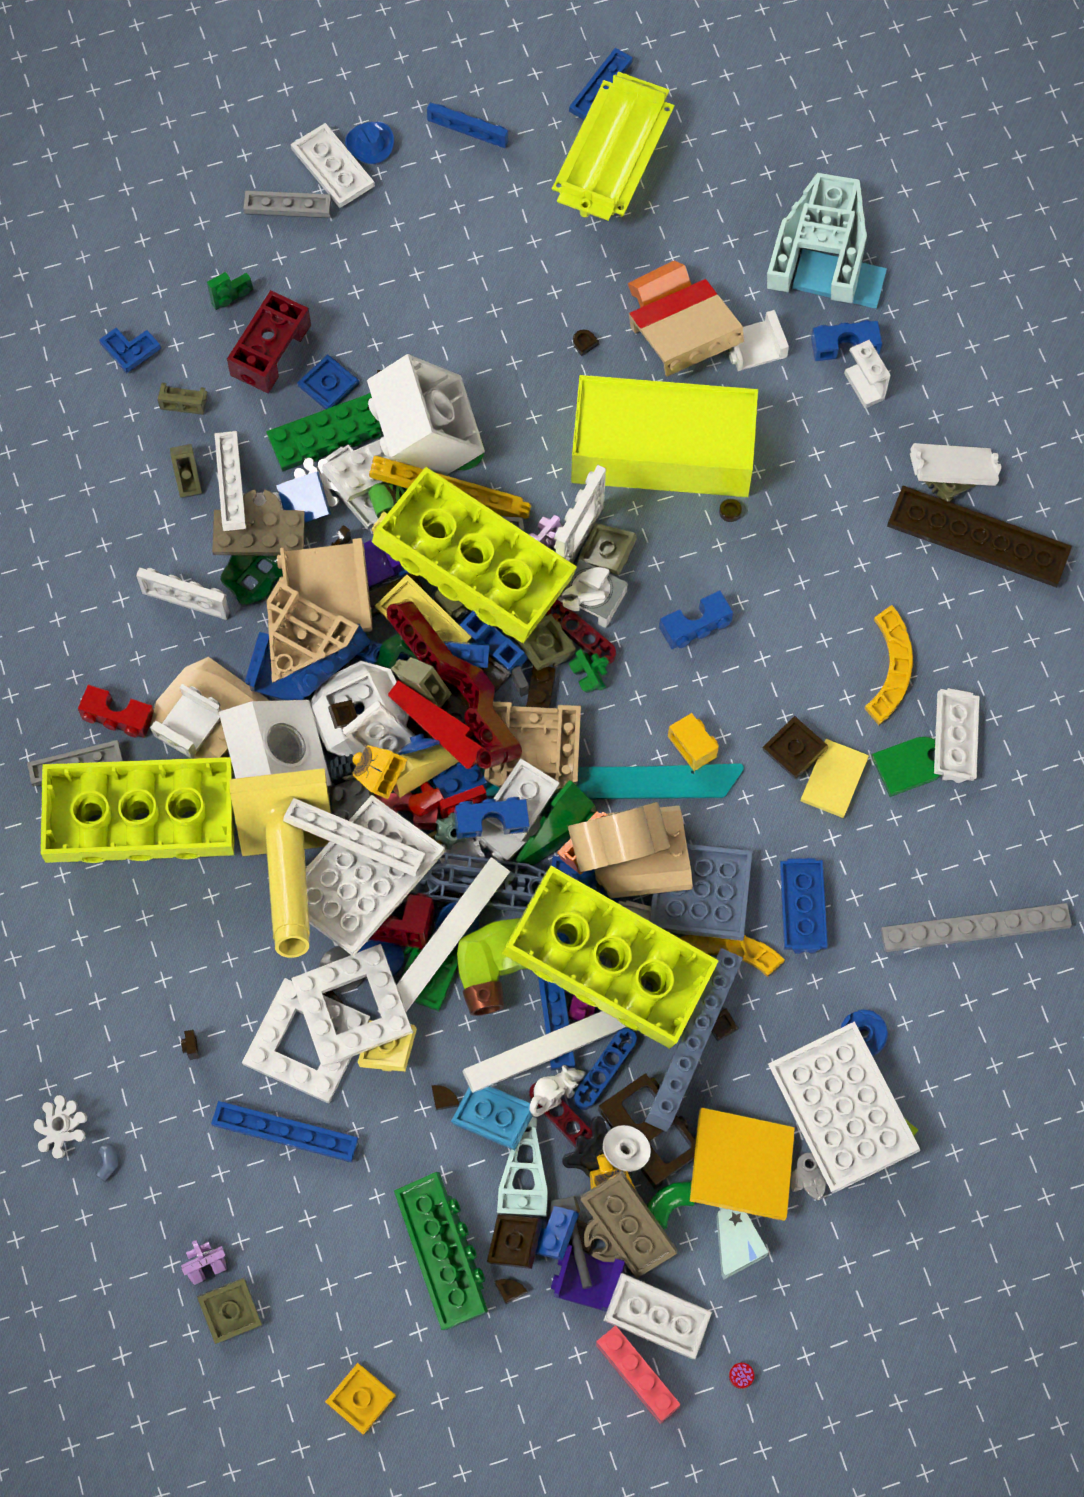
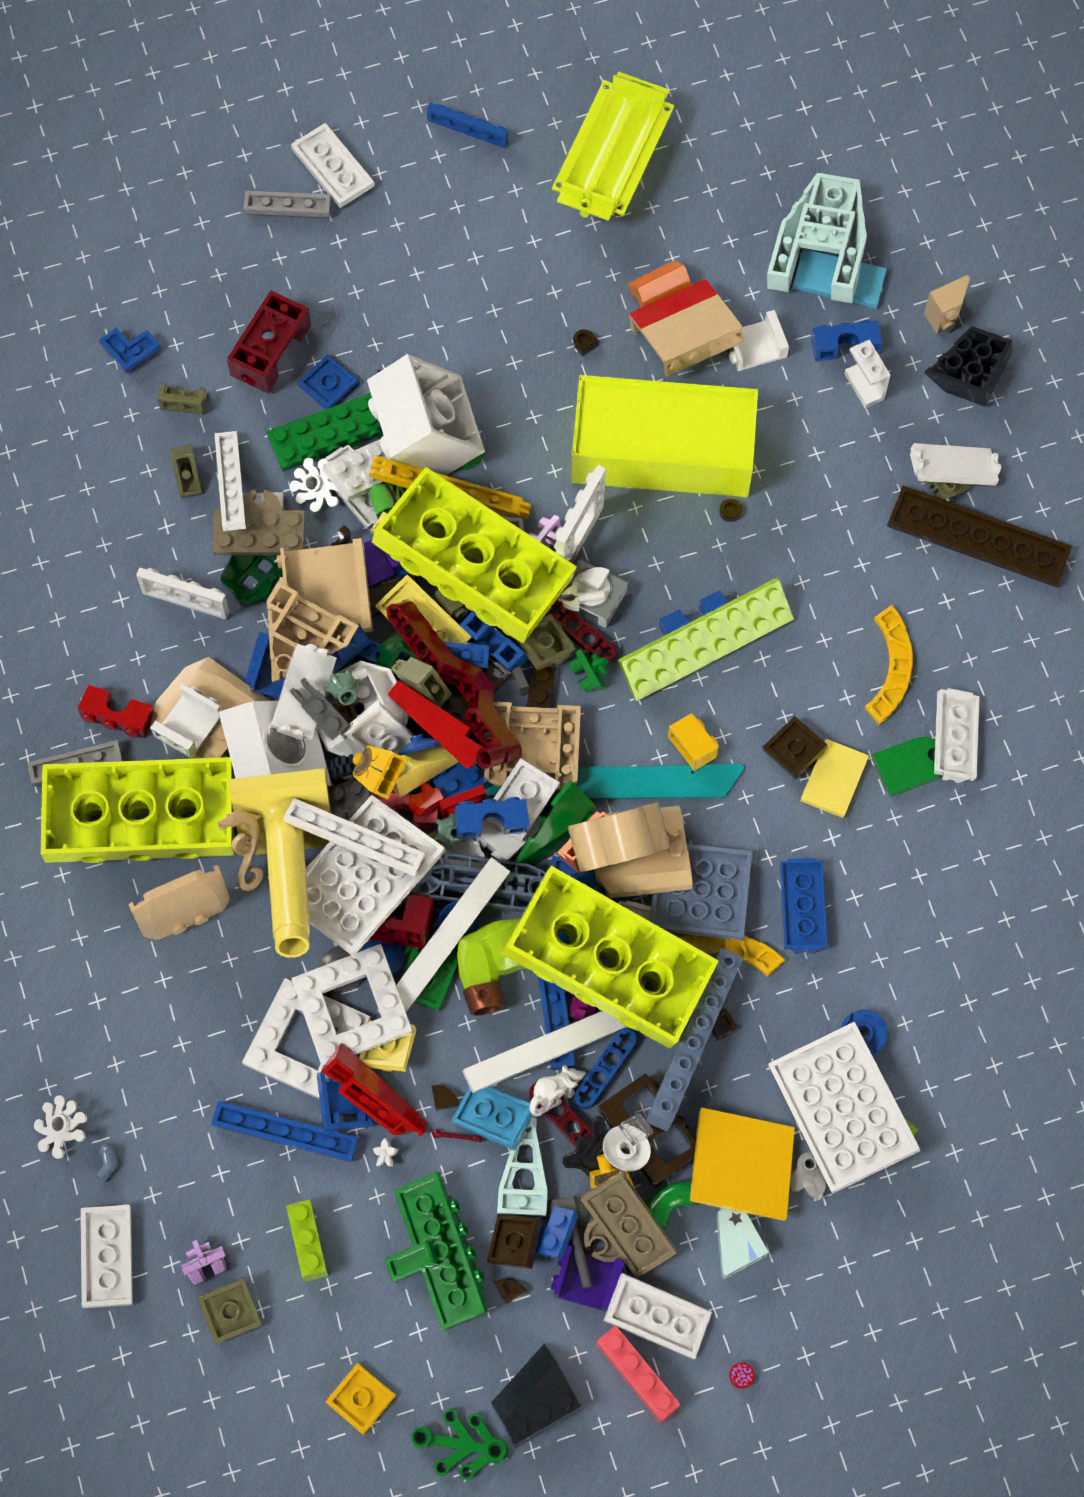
dark brown plate [181,1030,199,1060] -> none
green plate [207,272,253,310] -> none
tile [276,471,331,524] -> none
blue hat [345,121,394,164] -> none
blue plate [569,48,633,120] -> none
olive hinge [577,523,637,575] -> none
light grey plate [881,903,1072,952] -> none
none -> white plate [81,1205,133,1308]
none -> tan wedge [128,865,230,940]
none -> tan plant [217,810,263,891]
none -> white brick [271,644,336,741]
none -> lime brick [286,1199,328,1282]
none -> dark grey hinge [290,678,350,741]
none -> blue container [317,1072,373,1131]
none -> red wedge [321,1043,427,1136]
none -> sand green rock [324,670,361,705]
none -> white plant [373,1138,398,1167]
none -> green tile [385,1240,438,1283]
none -> green plant [411,1409,509,1481]
none -> dark red hinge [432,1129,483,1143]
none -> black wedge [491,1344,581,1448]
none -> lime plate [618,578,794,701]
none -> clear tile [619,1112,654,1146]
none -> tan slope [924,275,970,334]
none -> black wedge [925,326,1013,407]

